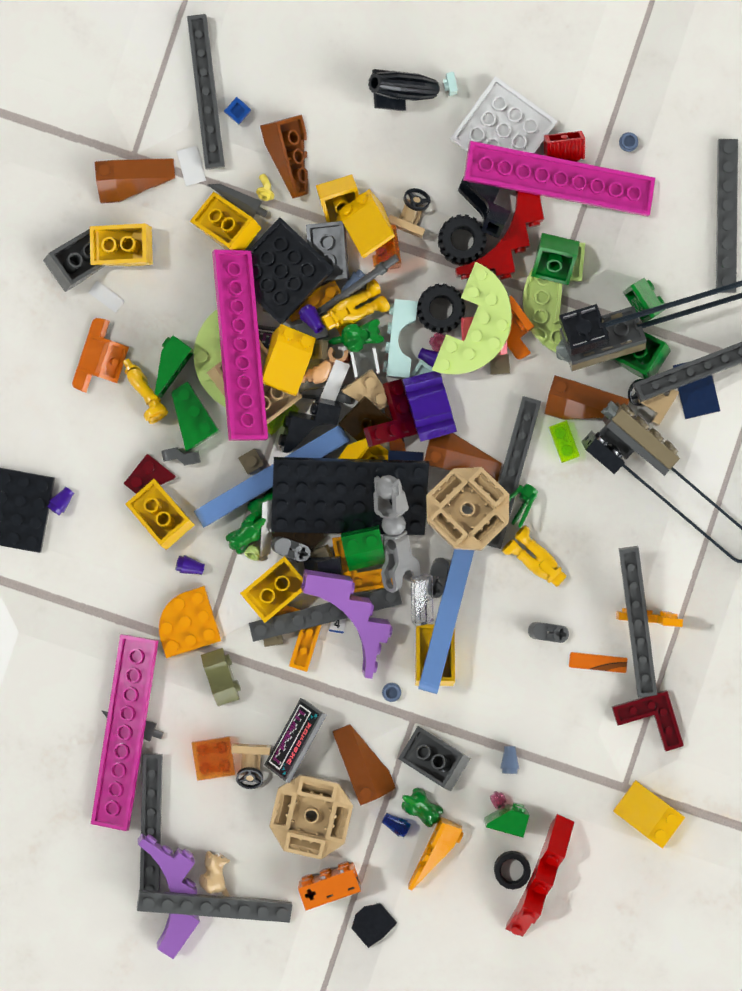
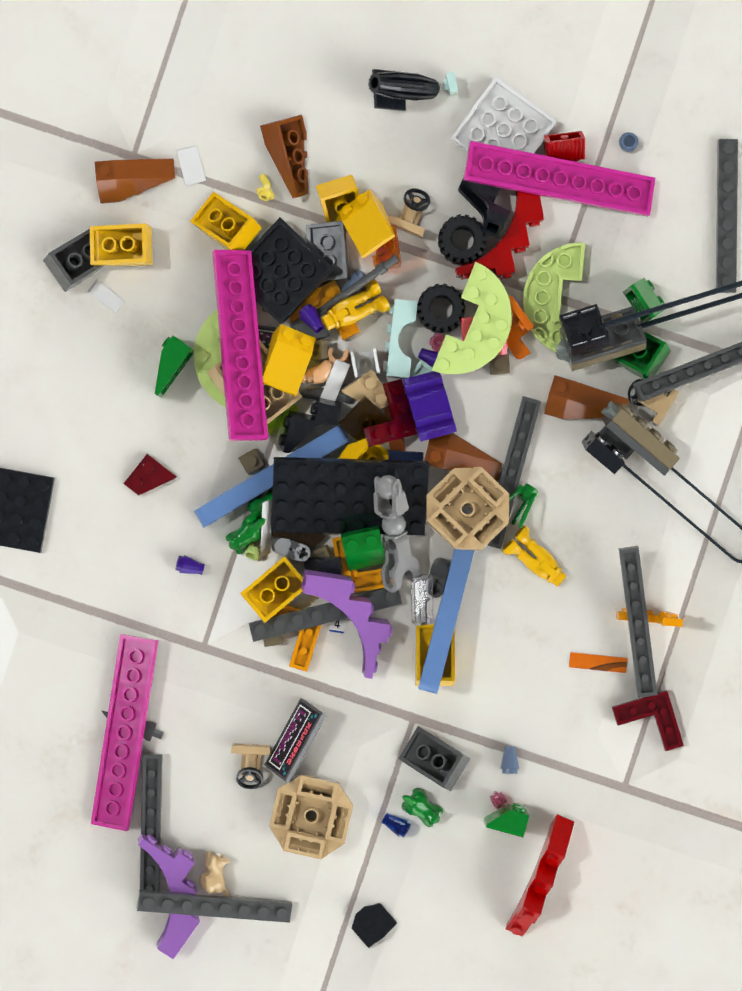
dark purple cone [47,486,75,516] -> none
orange plate [72,318,129,393] -> none
yellow piece [123,359,168,424] -> none
yellow slope [125,479,195,550] -> none
light orange plate [159,586,222,658] -> none
dark grey piece [161,447,201,466] -> none
green wedge [171,382,220,452] -> none
dark grey plate [187,14,225,170] -> none
clear orange plate [192,736,236,781] -> none
olive brick [201,648,241,706] -> none
dark grey bar [207,184,268,218] -> none
blue plate [224,97,251,125] -> none
orange piece [298,861,361,910] -> none
green animal [328,319,384,352] -> none
dark orange wedge [332,724,396,806] -> none
sand blue plate [382,683,401,702] -> none
light orange wedge [408,817,464,891] -> none
black tyre [494,851,531,890] -> none
dark grey piece [528,622,569,643] -> none
green slope [531,233,580,285] -> none
clear neon green plate [548,420,580,463] -> none
yellow slope [613,780,685,849] -> none
dark blue sticker [673,361,720,419] -> none

